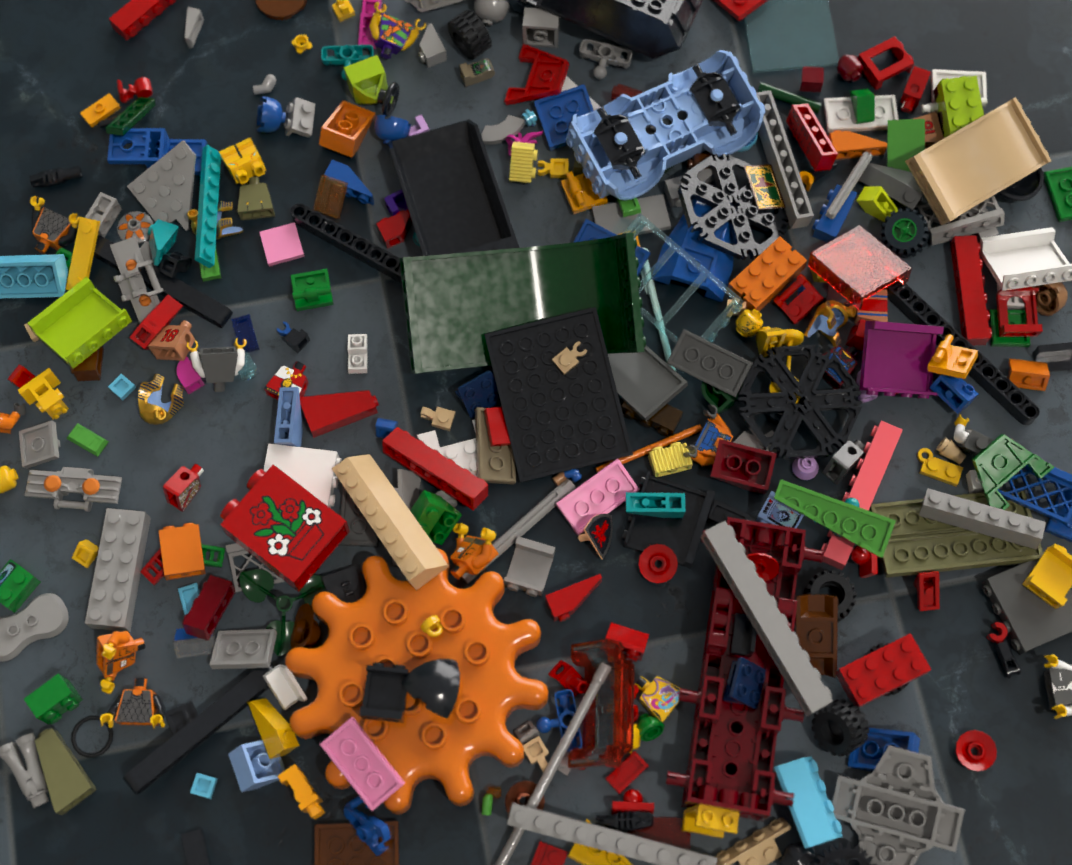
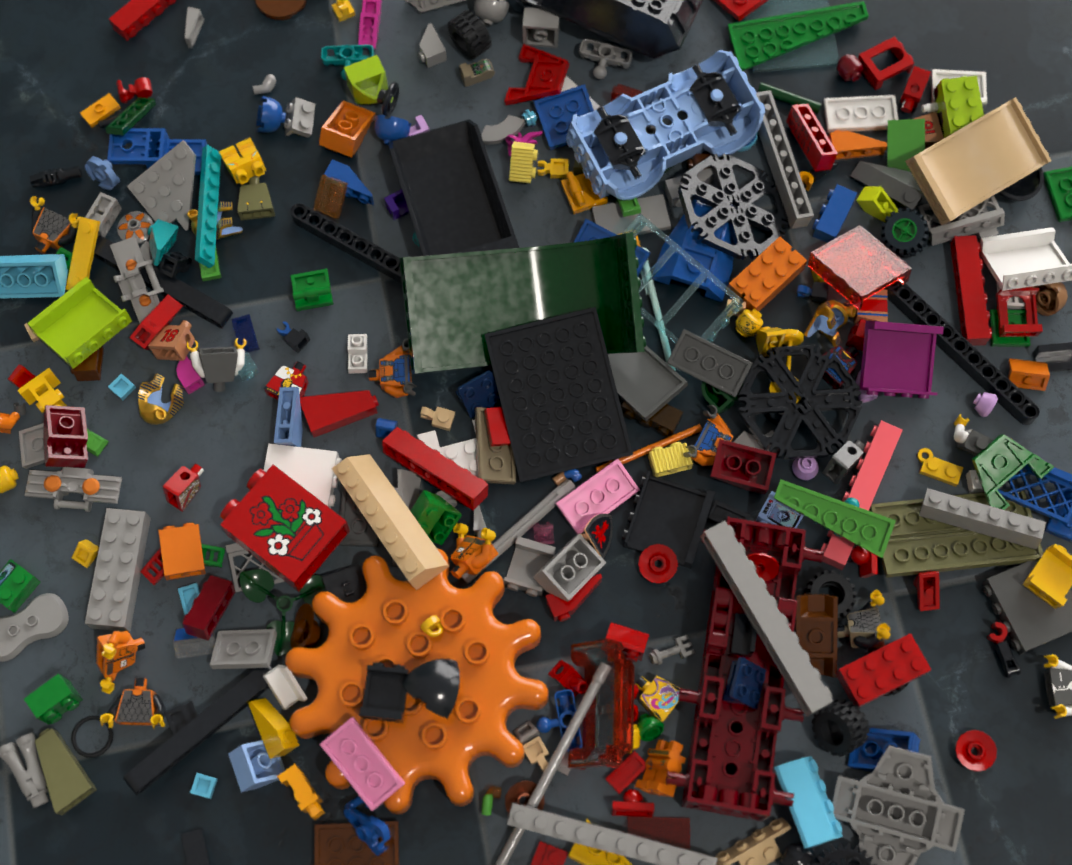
bright pink tile [260,222,305,266] -> none
yellow plate [292,35,312,54] -> none
torso [369,2,426,59] -> none
red slope [376,210,412,249] -> none
tan plate [552,341,587,375] -> none
black hinge [595,811,654,831] -> none
teal slope [626,492,685,518] -> none
yellow panel [681,804,739,839] -> none
sticker [744,164,786,209] -> none
red plate [773,274,824,324] -> none
dark red panel [800,66,824,93] -> none
light grey axle [826,152,872,219] -> none
green slope [850,89,875,124] -> none
light orange plate [928,334,978,379] -> none
blue brick [930,374,979,414] -> none
tan cone [936,437,966,464] -> none
none -> dark red slope [44,405,88,468]
none -> medium blue plate [85,156,120,190]
none -> torso [369,338,417,398]
none -> light grey piece [473,505,486,538]
none -> clear pink tile [533,522,554,544]
none -> light grey slope [533,533,606,602]
none -> orange hips [635,739,686,798]
none -> light grey hinge [649,635,695,665]
none -> green wing [727,1,869,71]
none -> torso [837,590,891,650]
none -> lavender cone [973,392,998,417]

